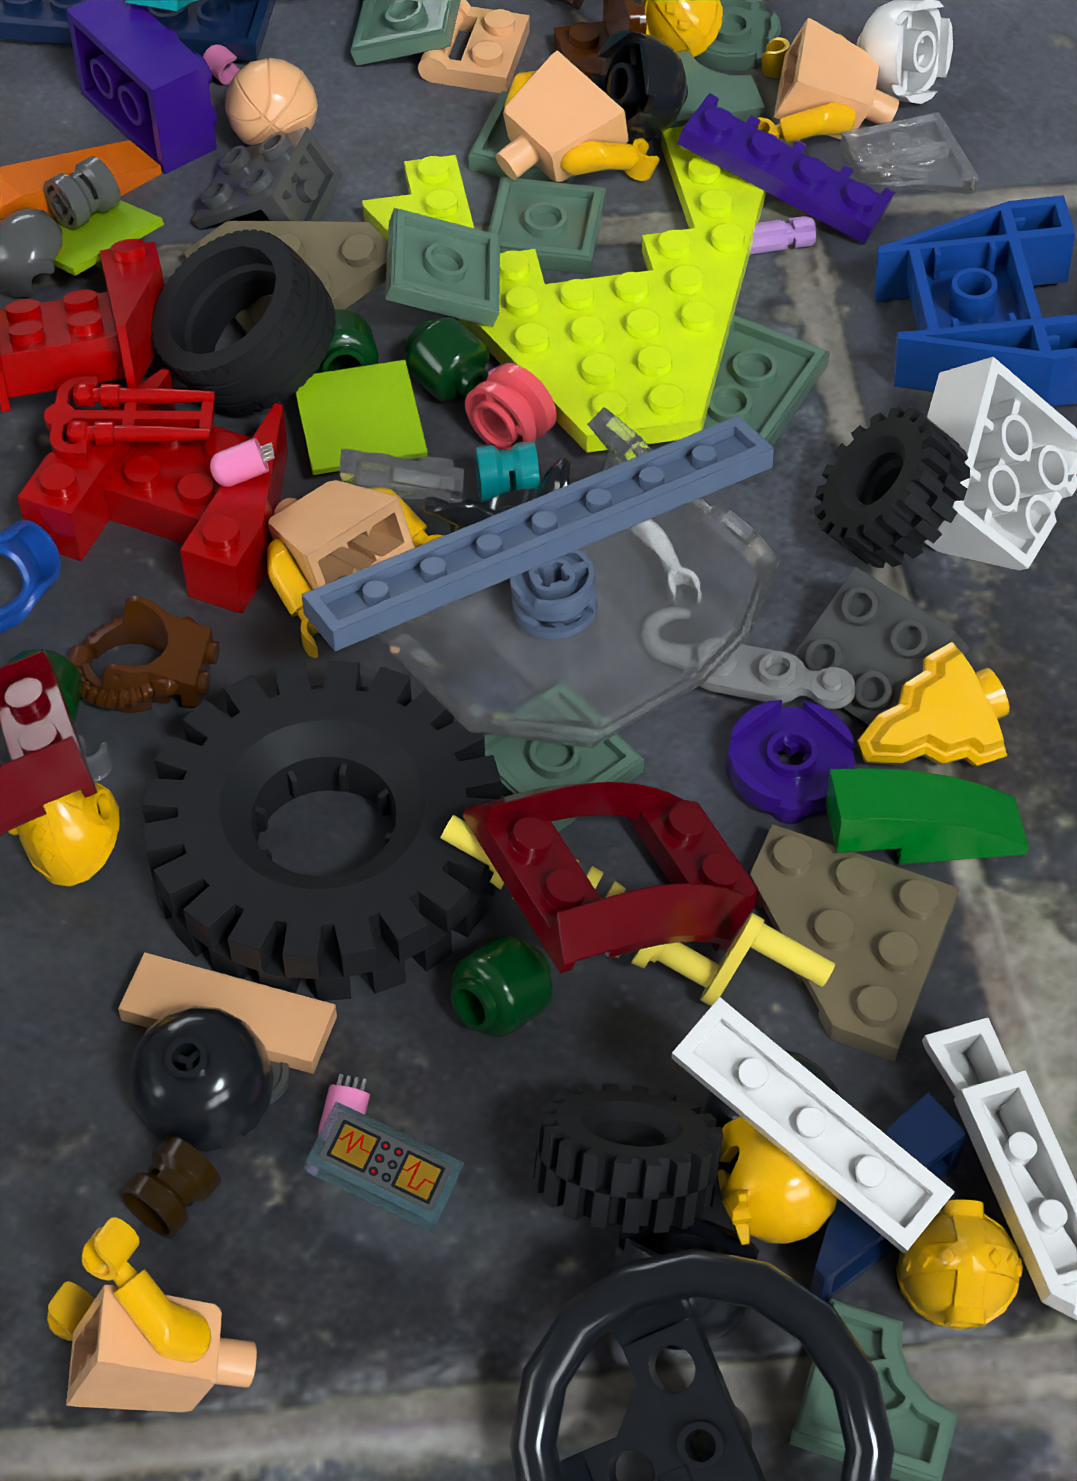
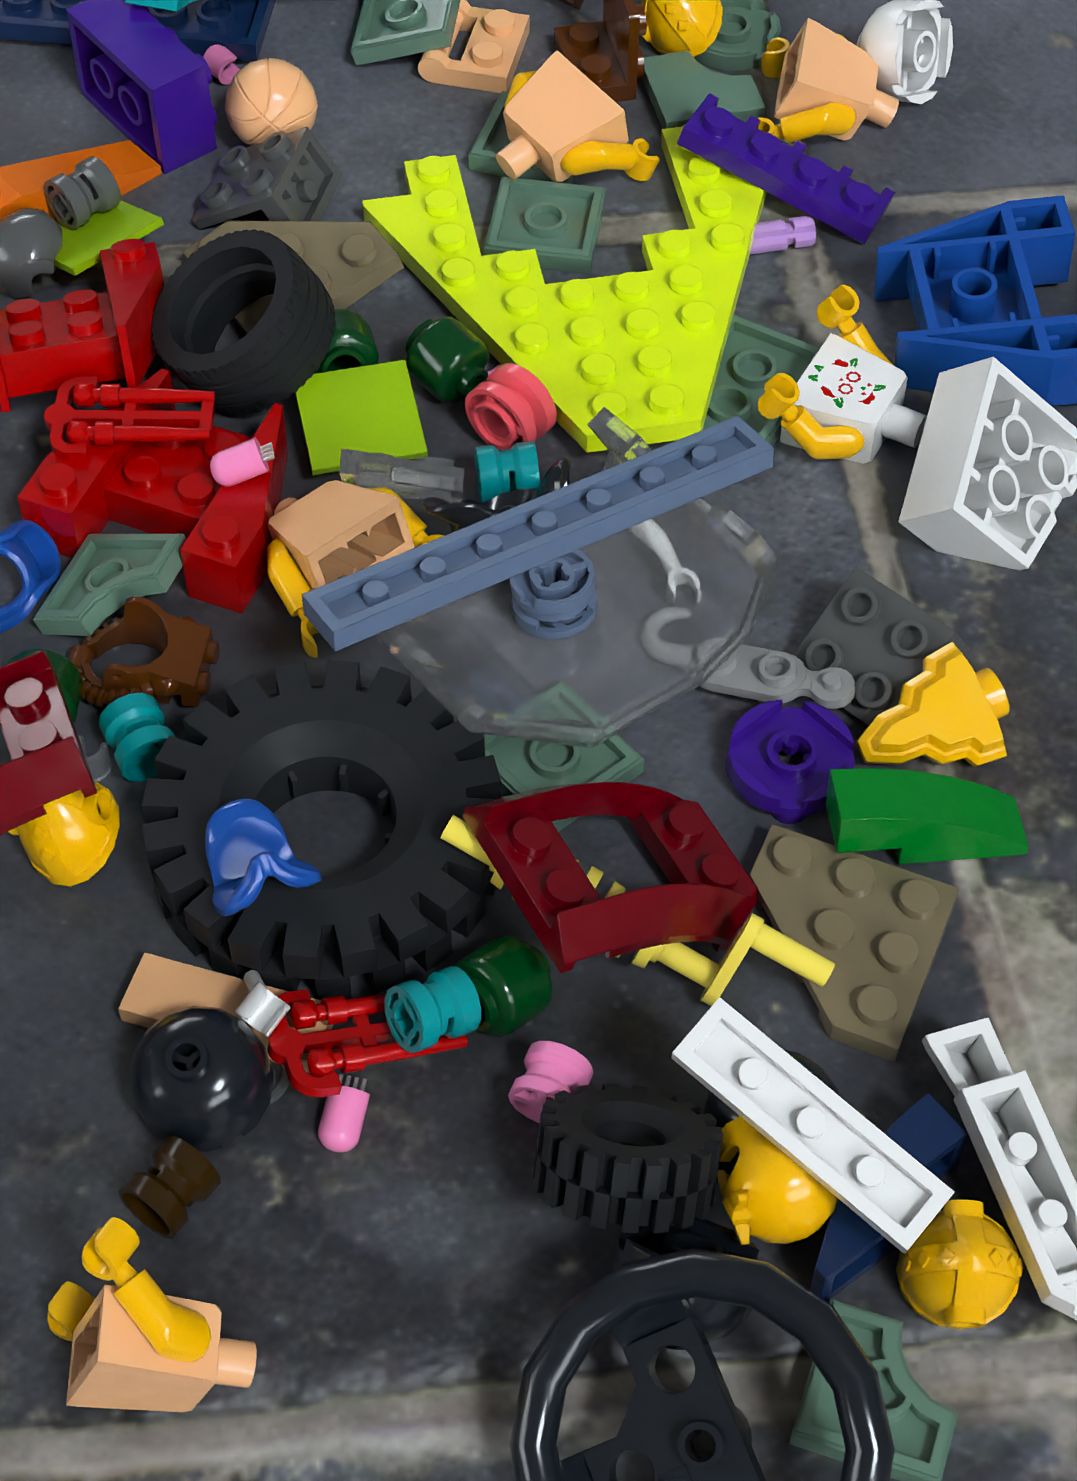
tile [303,1101,464,1232] -> none
sand green tile [385,208,500,327] -> none
black cylinder [591,30,688,140] -> none
black tyre [814,407,970,568] -> none
clear wing [840,112,979,195] -> none
none -> sand green tile [33,534,186,636]
none -> teal wheel [98,692,175,782]
none -> blue piece [205,798,322,916]
none -> white hand [235,970,291,1037]
none -> red piece [267,989,468,1097]
none -> teal wheel [385,966,481,1053]
none -> bright pink wheel [508,1041,594,1123]
none -> torso [758,285,927,464]

